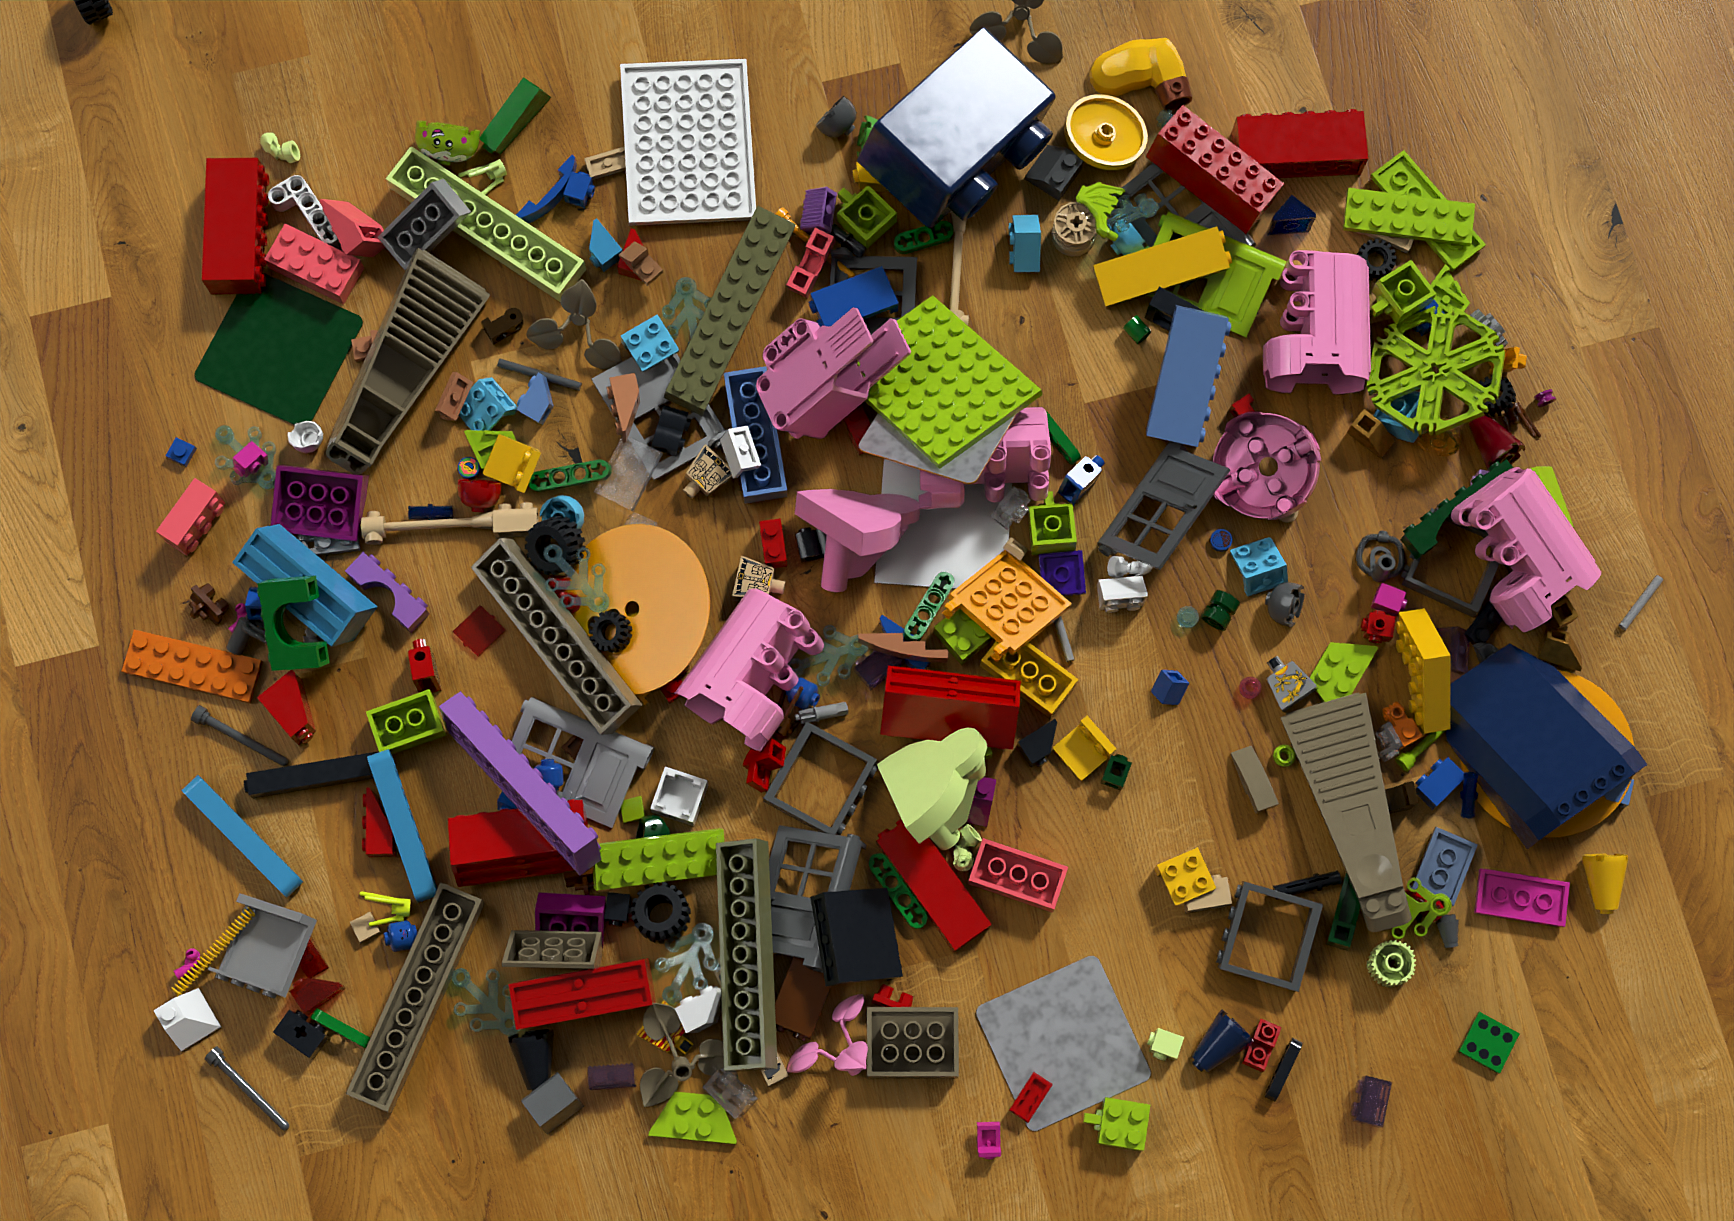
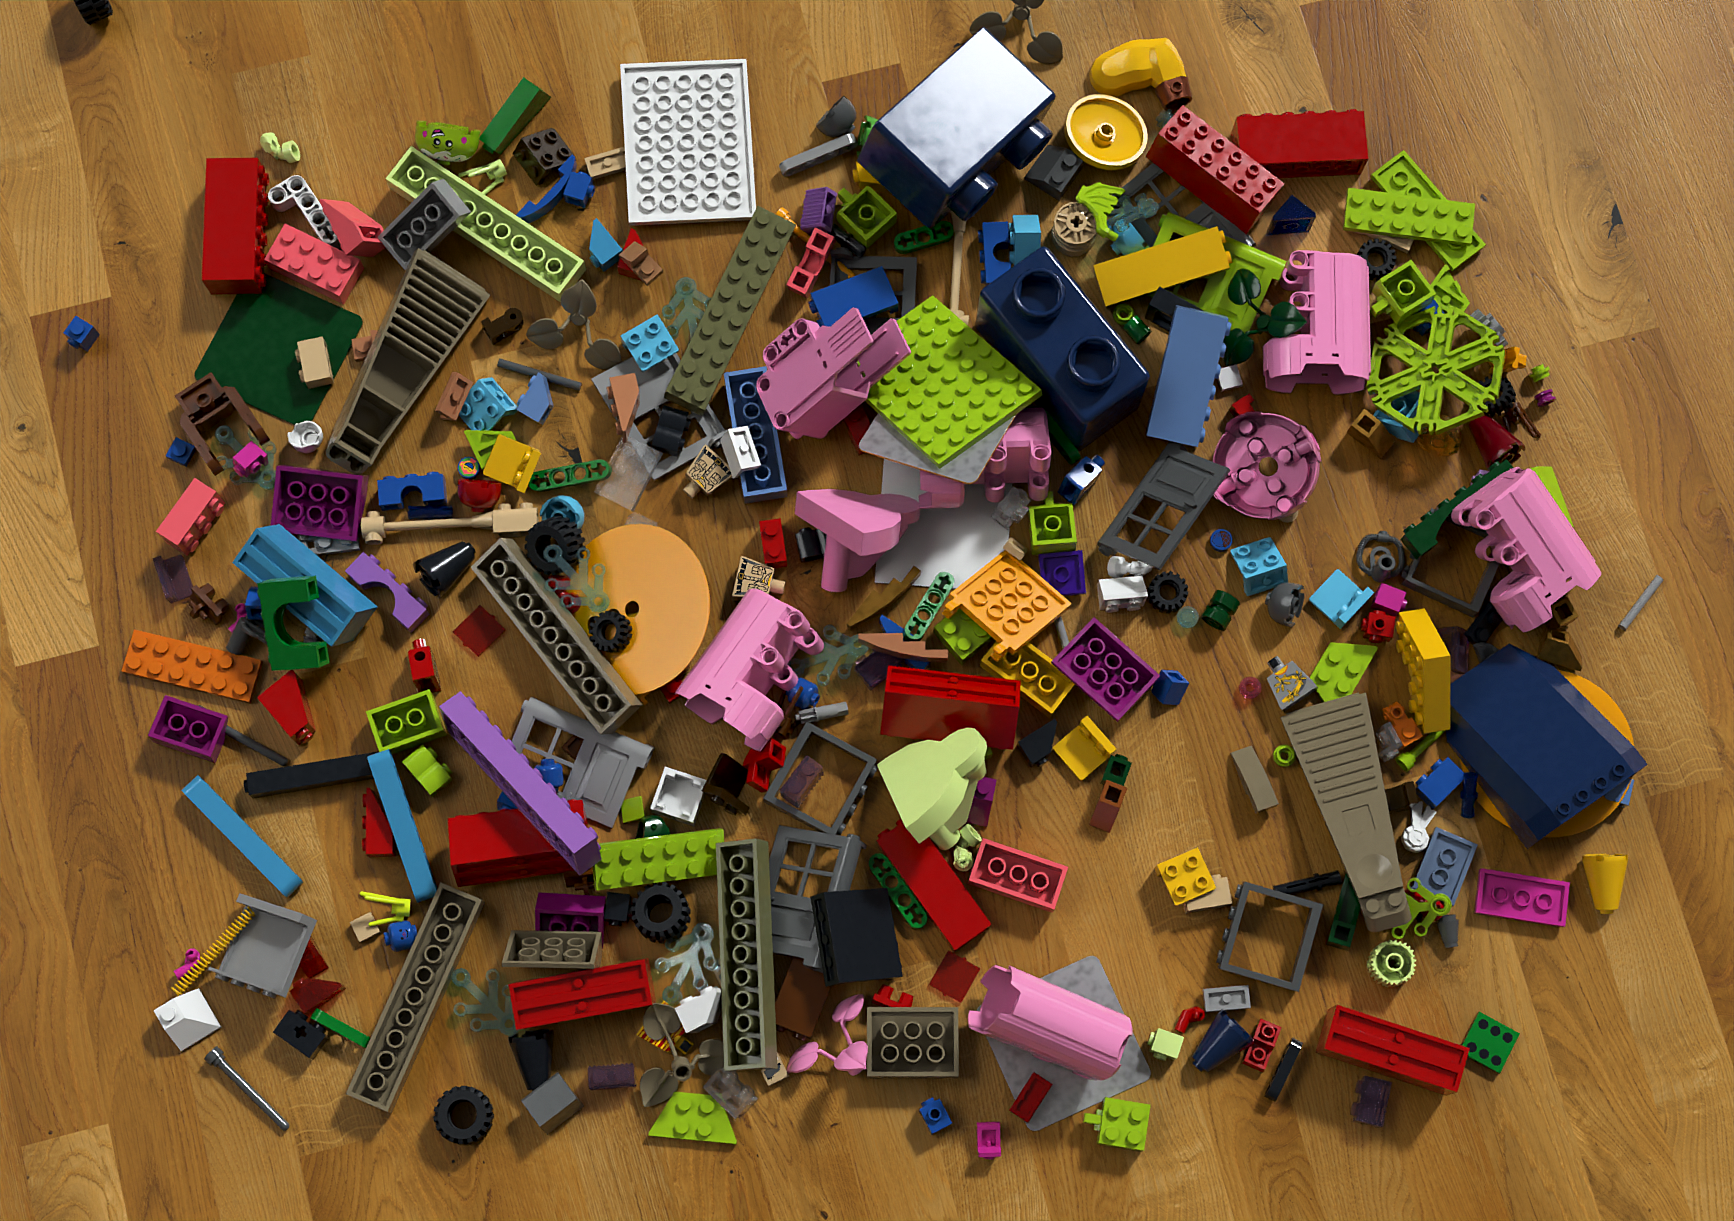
none -> blue brick [63,316,100,352]
none -> magenta slope [148,695,228,763]
none -> panel [153,554,193,603]
none -> reddish brown plate [175,373,270,476]
none -> tan brick [295,336,334,389]
none -> blue arch [377,472,447,511]
none -> lime brick [402,744,453,797]
none -> black cone [413,541,476,598]
none -> black tyre [433,1085,494,1145]
none -> dark brown bracket [512,128,574,186]
none -> dark brown bracket [701,753,750,816]
none -> light grey beam [779,133,858,177]
none -> brick [779,755,824,808]
none -> pearl gold slope [847,566,921,630]
none -> blue brick [919,1097,952,1135]
none -> clear red piece [929,950,981,1003]
none -> bright pink piece [968,965,1133,1081]
none -> dark blue piece [975,246,1150,451]
none -> blue arch [978,221,1011,287]
none -> magenta slope [1051,617,1160,722]
none -> dark orange slope [1089,780,1127,833]
none -> lime plate [1113,304,1135,325]
none -> black tyre [1147,571,1189,613]
none -> red arm [1174,1007,1205,1034]
none -> light grey plate [1202,985,1251,1012]
none -> white tile [1218,365,1243,392]
none -> dark green plant [1223,268,1307,367]
none -> medium azure bracket [1309,569,1374,629]
none -> red brick [1315,1005,1470,1096]
none -> white piece [1401,801,1436,853]
none -> lime plate [1529,364,1550,382]

